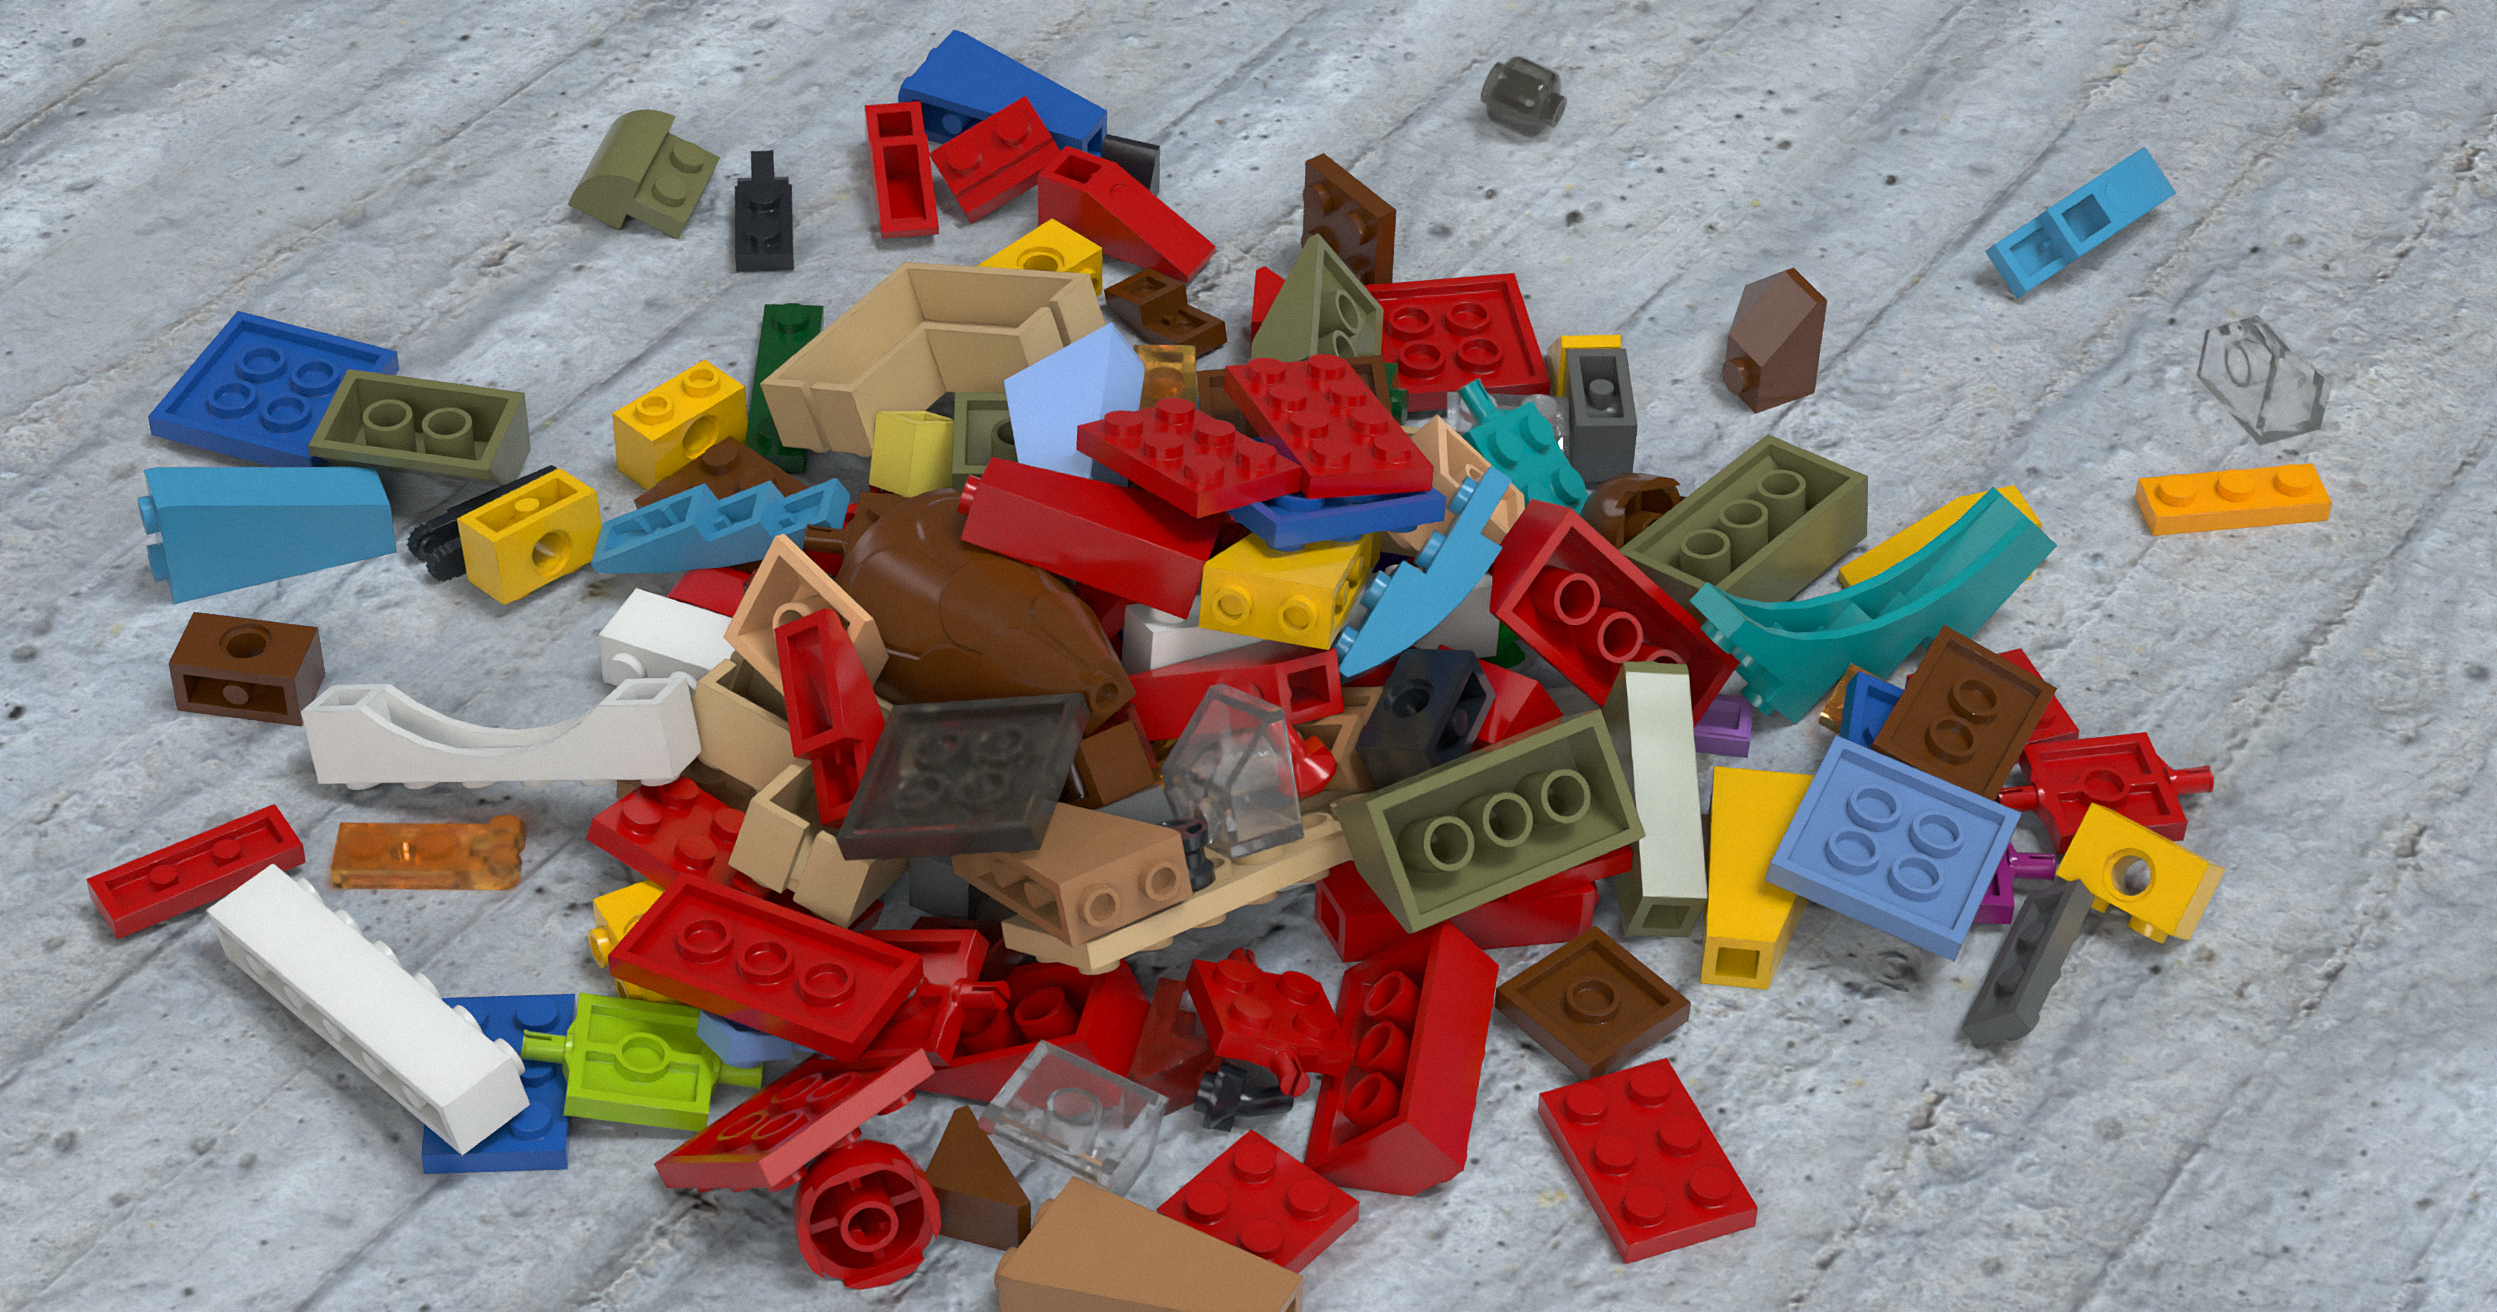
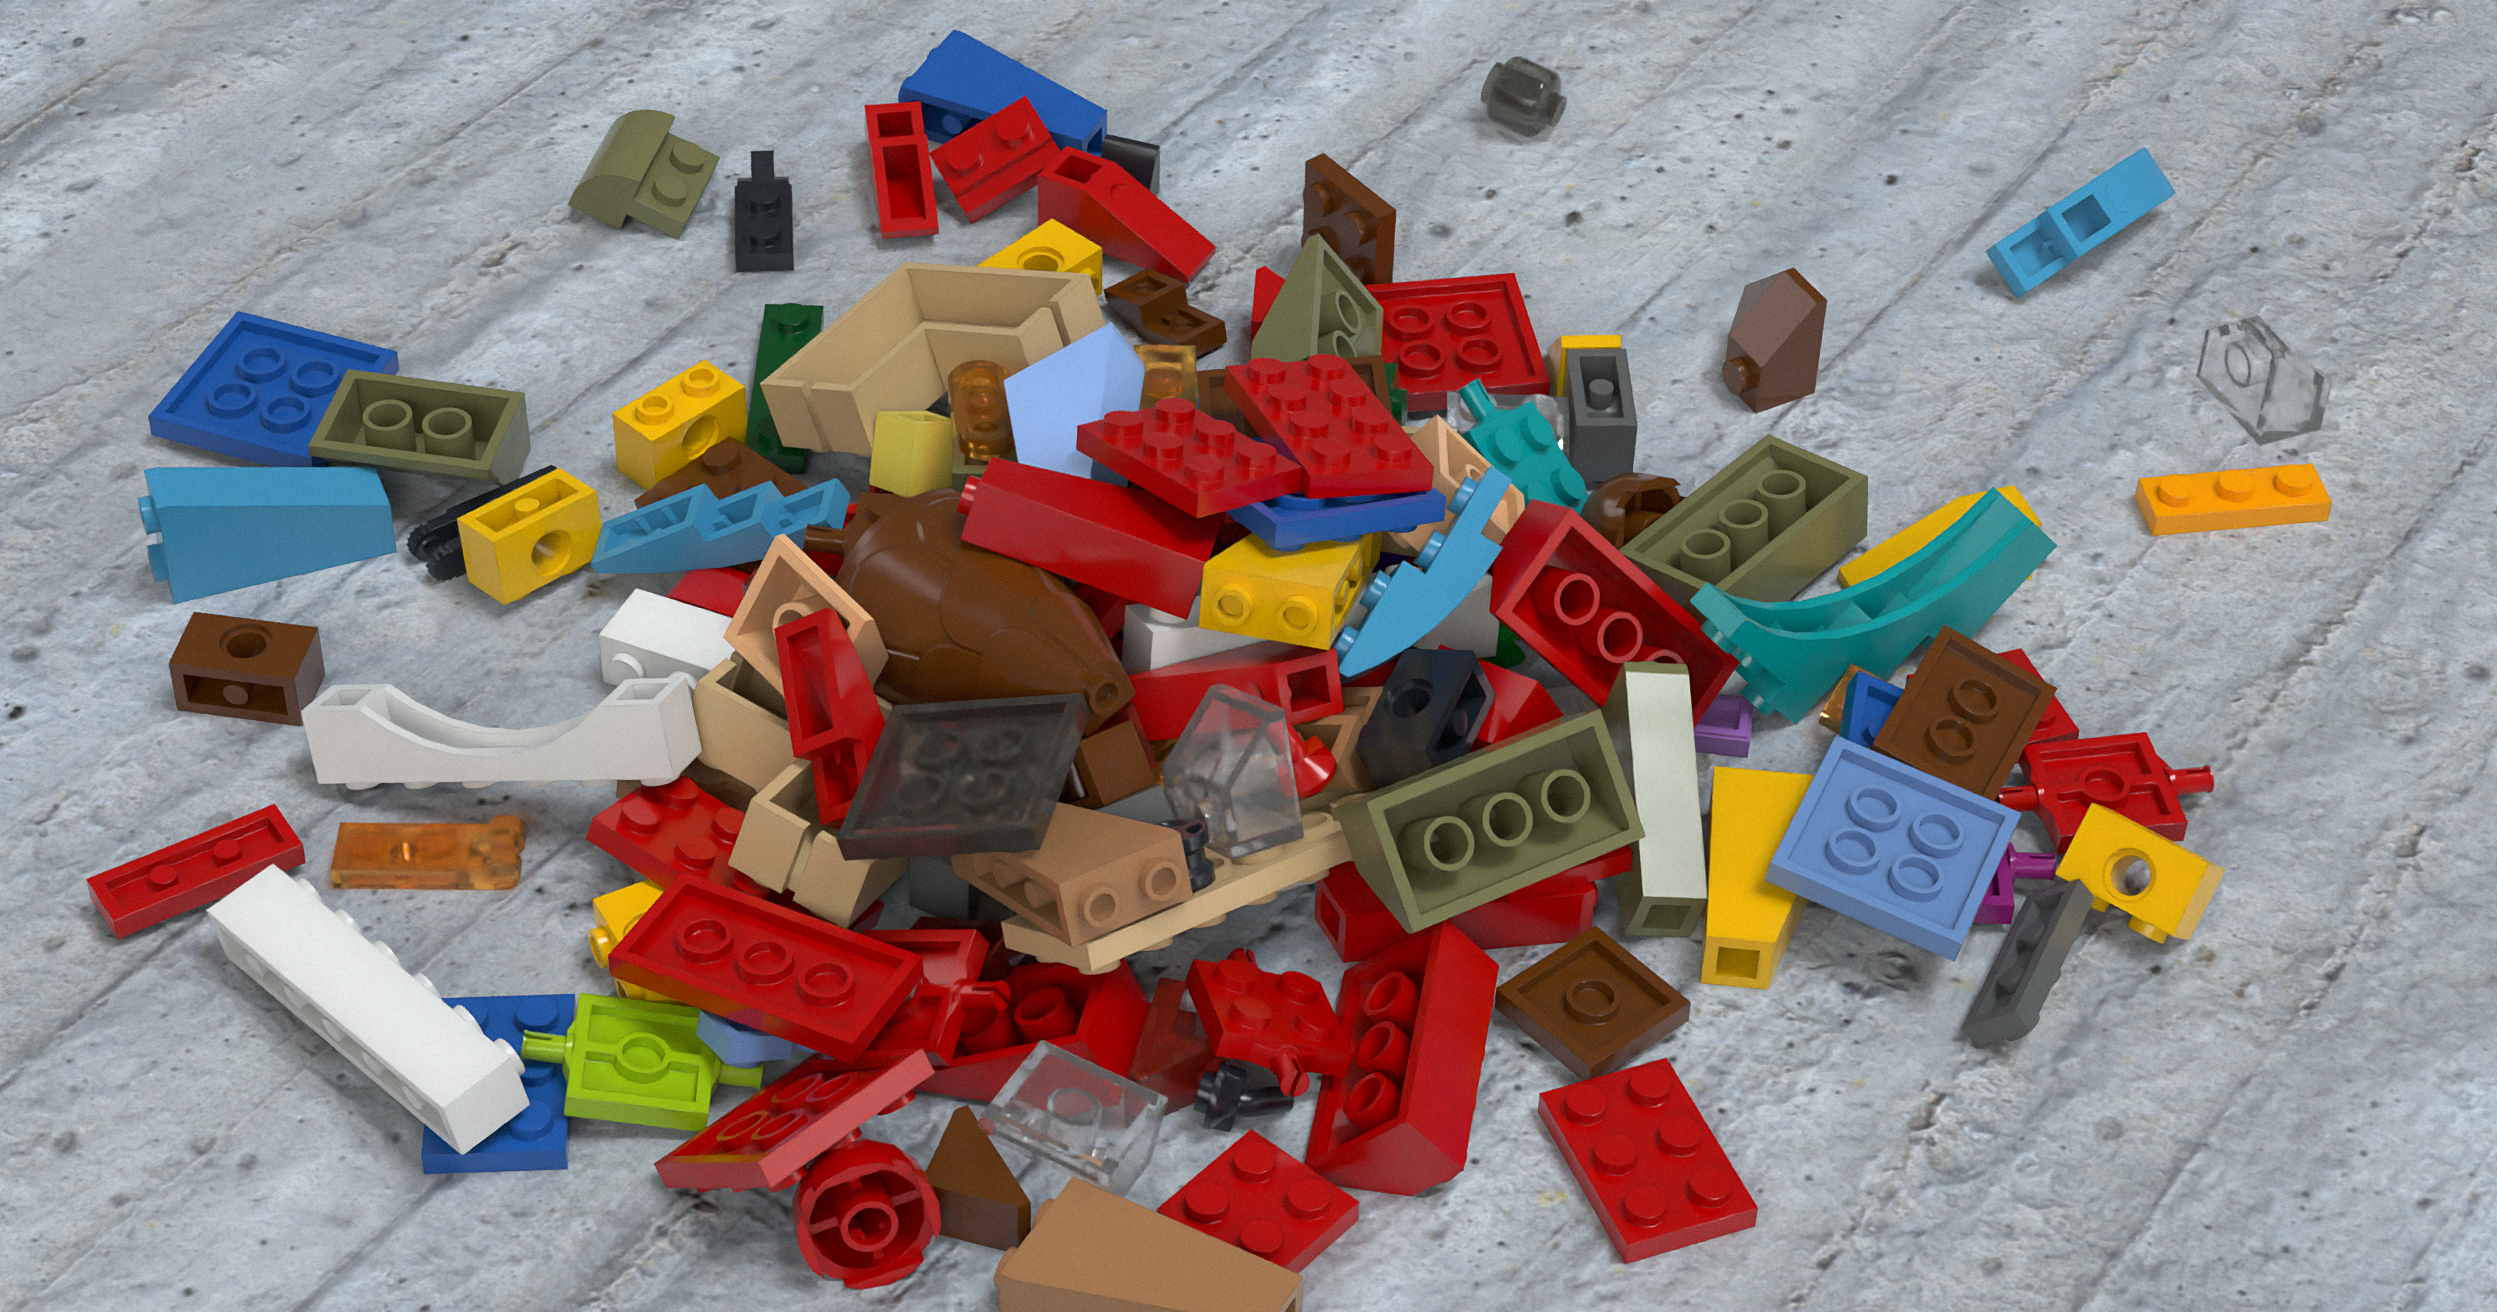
none -> clear orange plate [948,360,1016,462]

